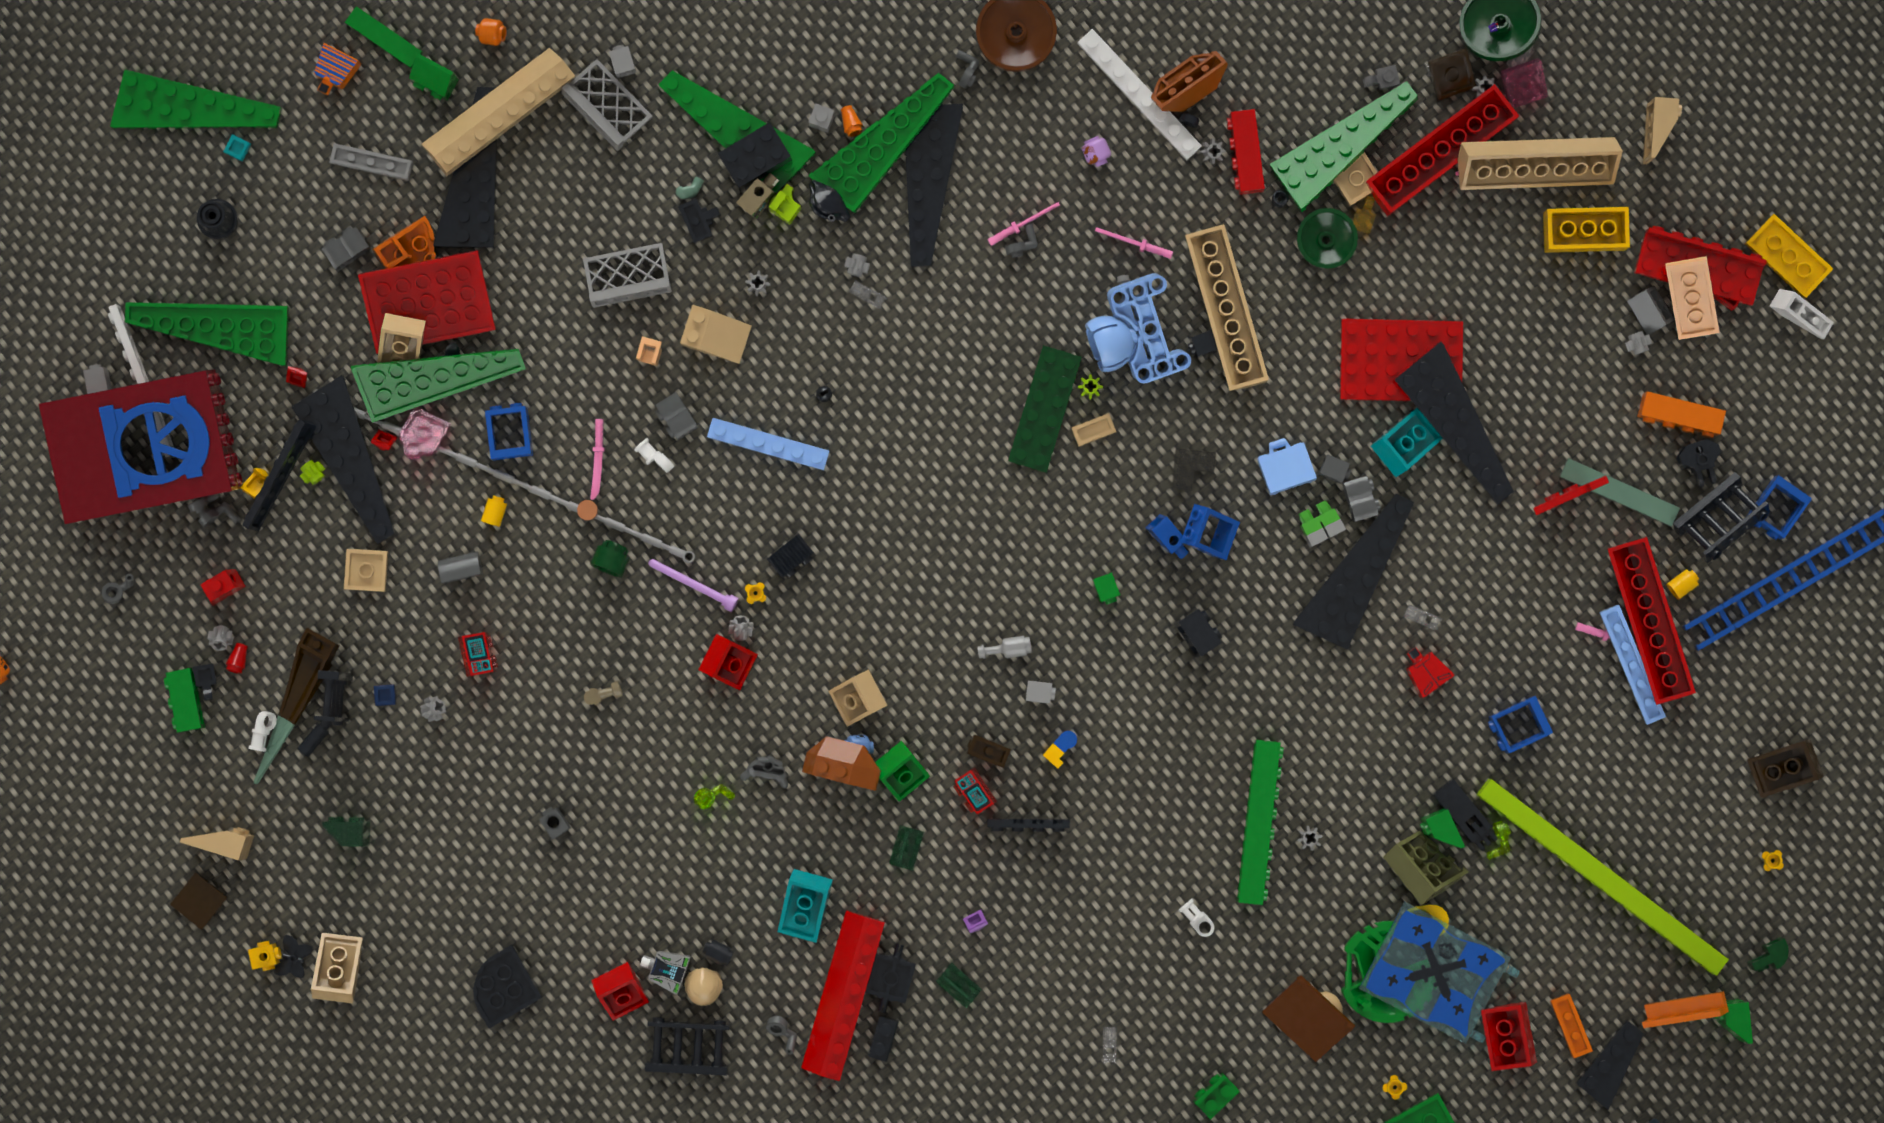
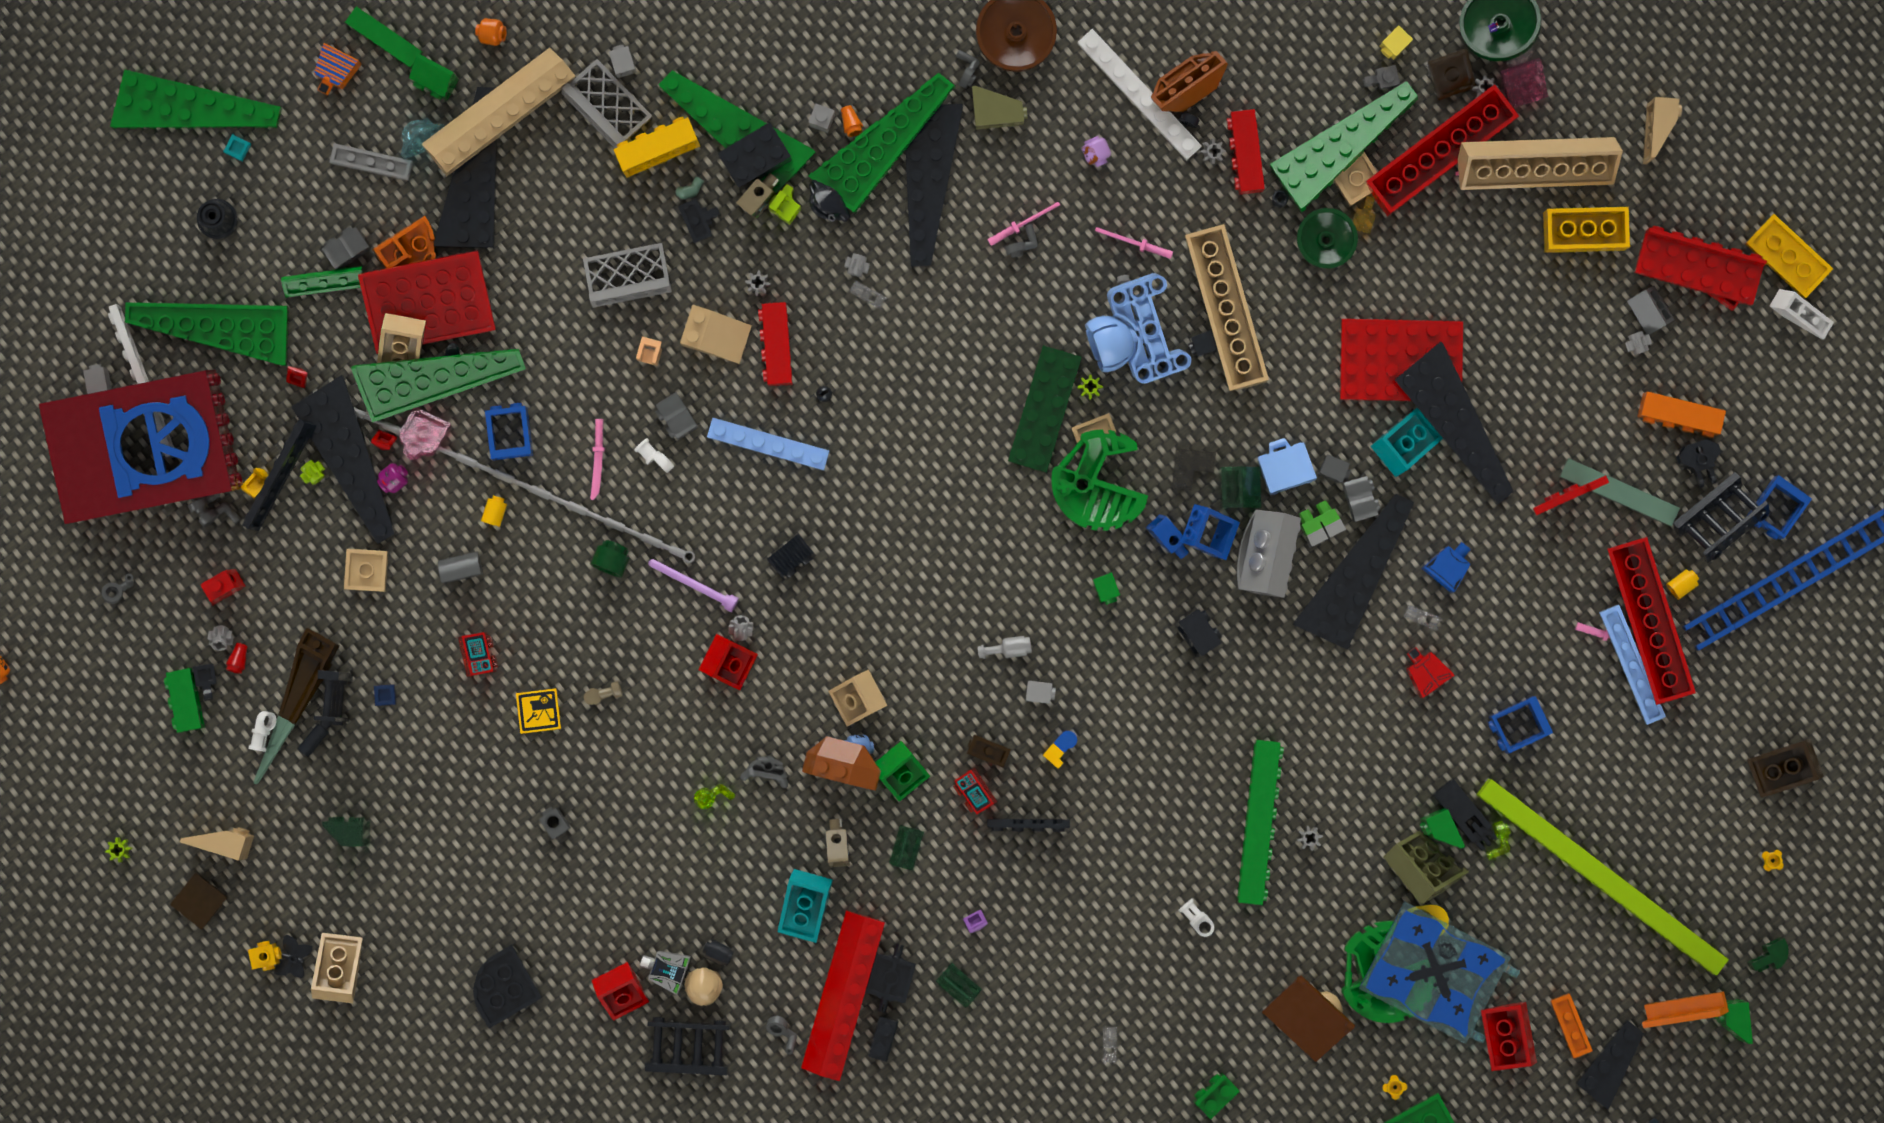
light grey gear [420,696,446,722] -> none
nougat tile [577,500,598,521] -> none
yellow plate [745,582,766,604] -> none
light nougat plate [1665,256,1720,340] -> none
none -> lime gear [105,837,133,863]
none -> green tile [281,266,363,298]
none -> magenta head [377,463,408,493]
none -> clear light blue hat [400,118,445,159]
none -> piece [516,688,561,734]
none -> yellow brick [613,117,700,178]
none -> red brick [758,302,793,386]
none -> dark tan torso [826,819,850,868]
none -> olive slope [972,86,1028,130]
none -> green piece [1051,429,1148,531]
none -> clear green slope [1219,466,1261,509]
none -> light grey piece [1237,510,1301,598]
none -> light yellow brick [1380,25,1413,60]
none -> blue torso [1421,542,1471,593]

